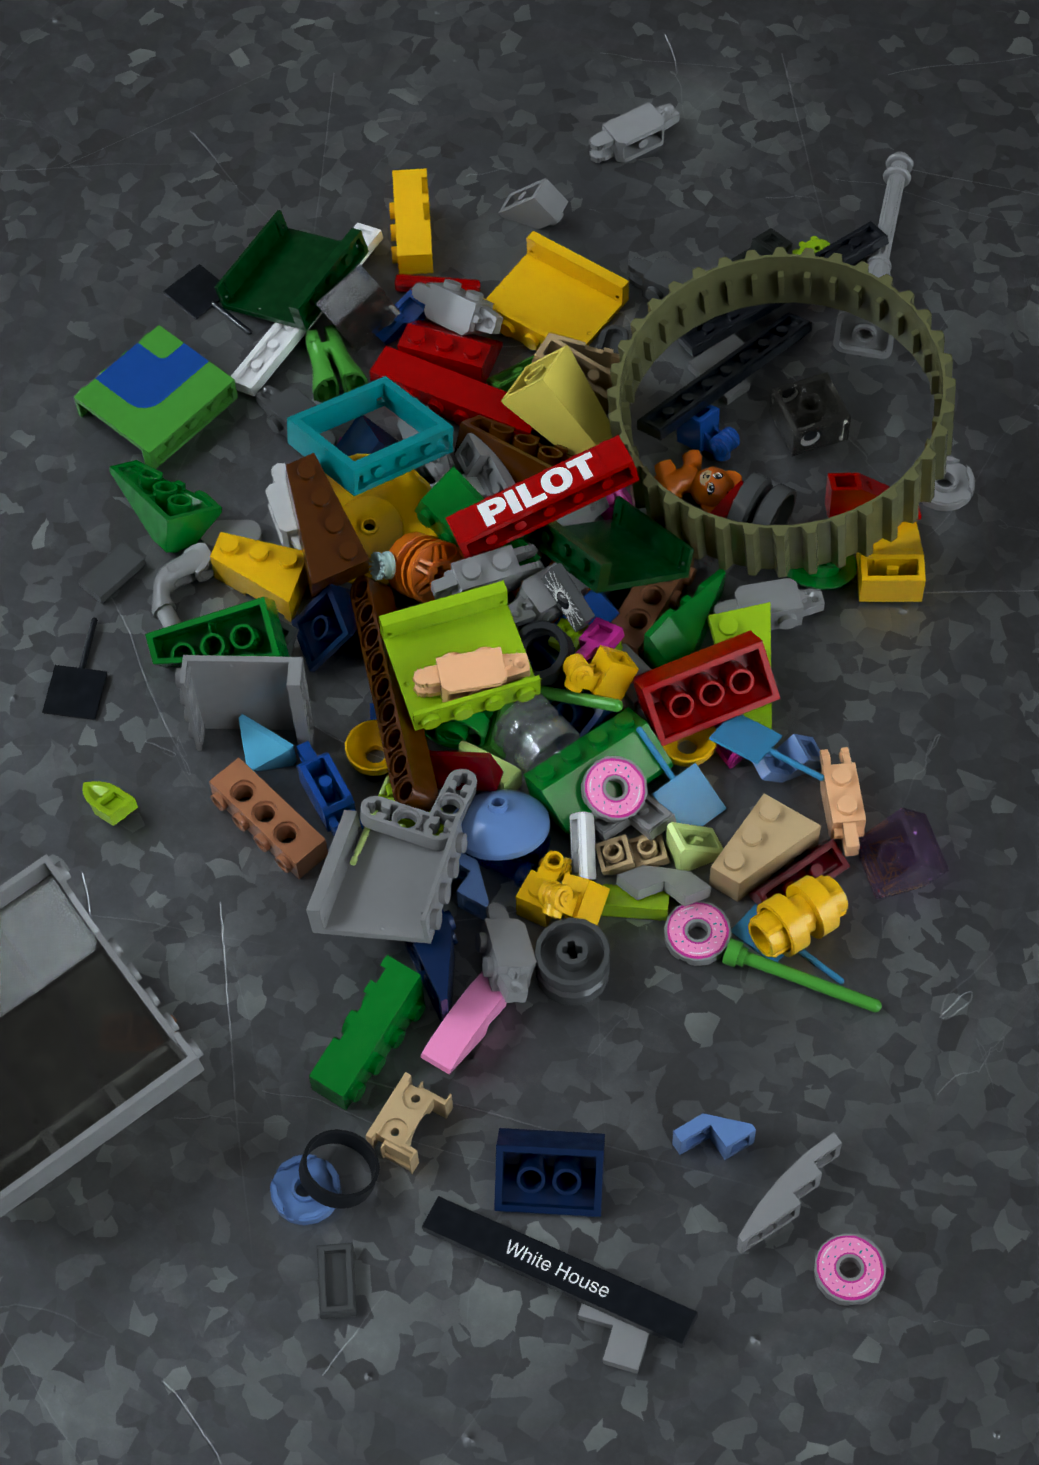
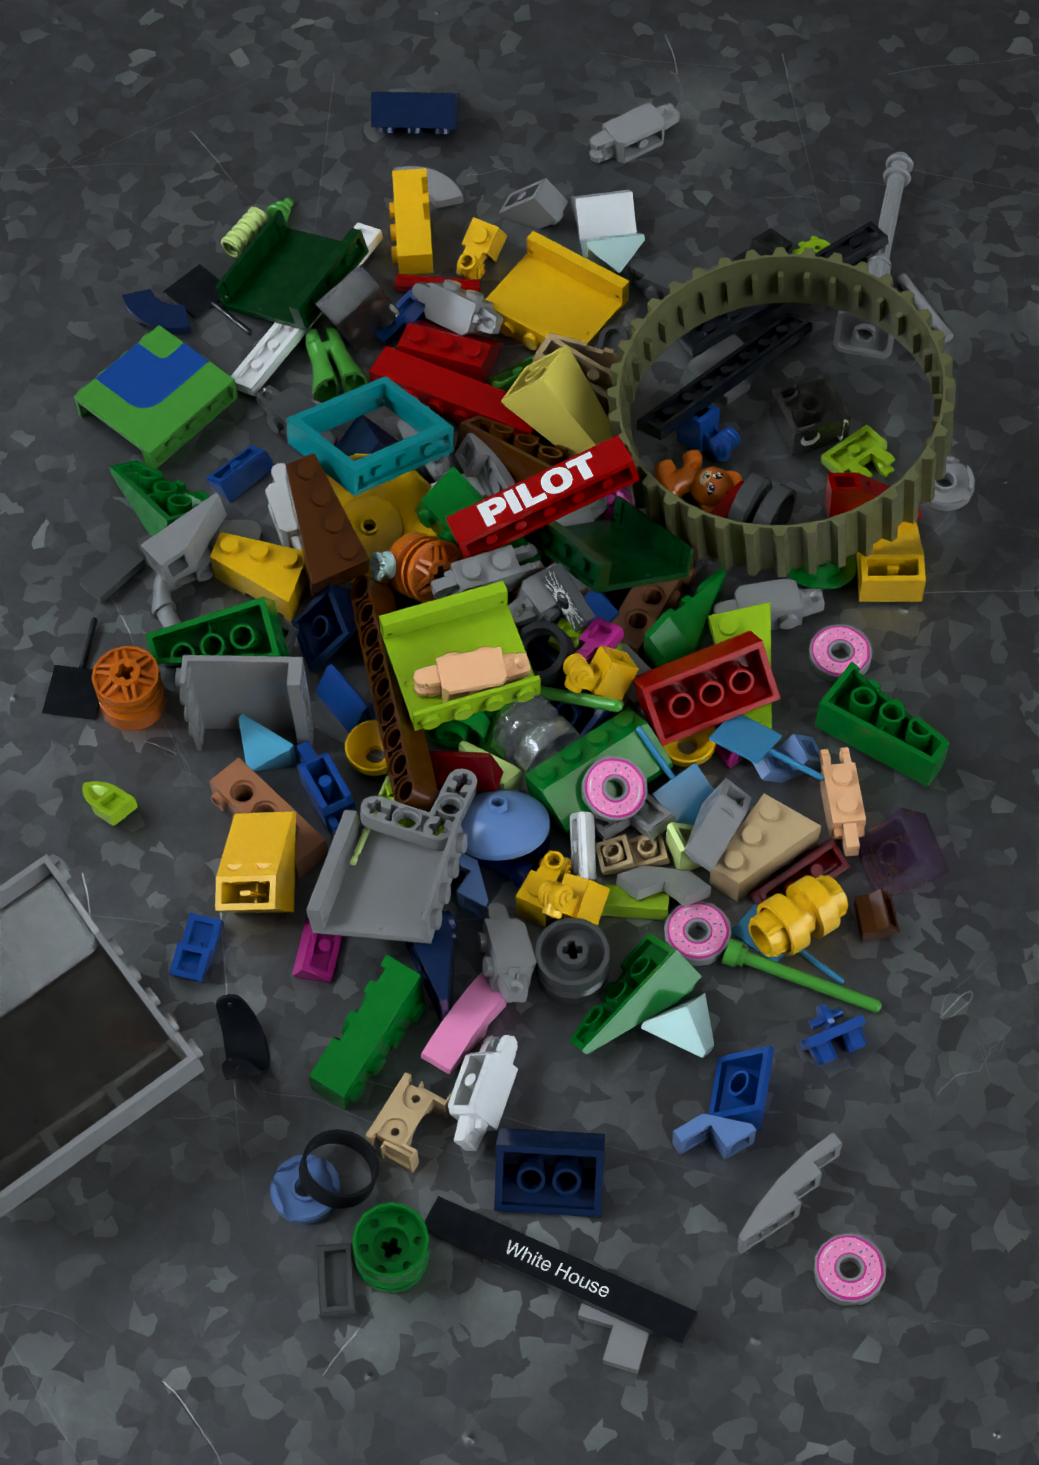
none -> orange wheel [92,646,167,731]
none -> dark blue tile [122,289,192,335]
none -> light grey slope [141,493,227,585]
none -> blue slope [169,913,224,983]
none -> blue slope [206,445,274,502]
none -> yellow slope [215,811,296,914]
none -> black piece [216,994,270,1080]
none -> yellowish green piece [221,207,269,258]
none -> bright green hair [266,197,294,223]
none -> dark pink slope [292,916,342,983]
none -> blue slope [316,664,370,733]
none -> green wheel [352,1202,430,1294]
none -> dark blue slope [371,91,460,134]
none -> light grey tile [394,166,464,209]
none -> white hinge [448,1035,518,1151]
none -> yellow brick [456,217,508,280]
none -> green wedge [569,933,702,1055]
none -> white slope [571,190,637,244]
none -> light aqua slope [580,233,645,273]
none -> light aqua slope [641,993,714,1058]
none -> light grey slope [684,778,752,872]
none -> blue slope [708,1045,774,1132]
none -> blue hips [799,1003,867,1066]
none -> tile [808,624,873,683]
none -> green wedge [815,661,950,787]
none -> lime plate [821,424,895,478]
none -> reddish brown piece [853,889,900,943]
none -> light grey bar [896,273,953,342]

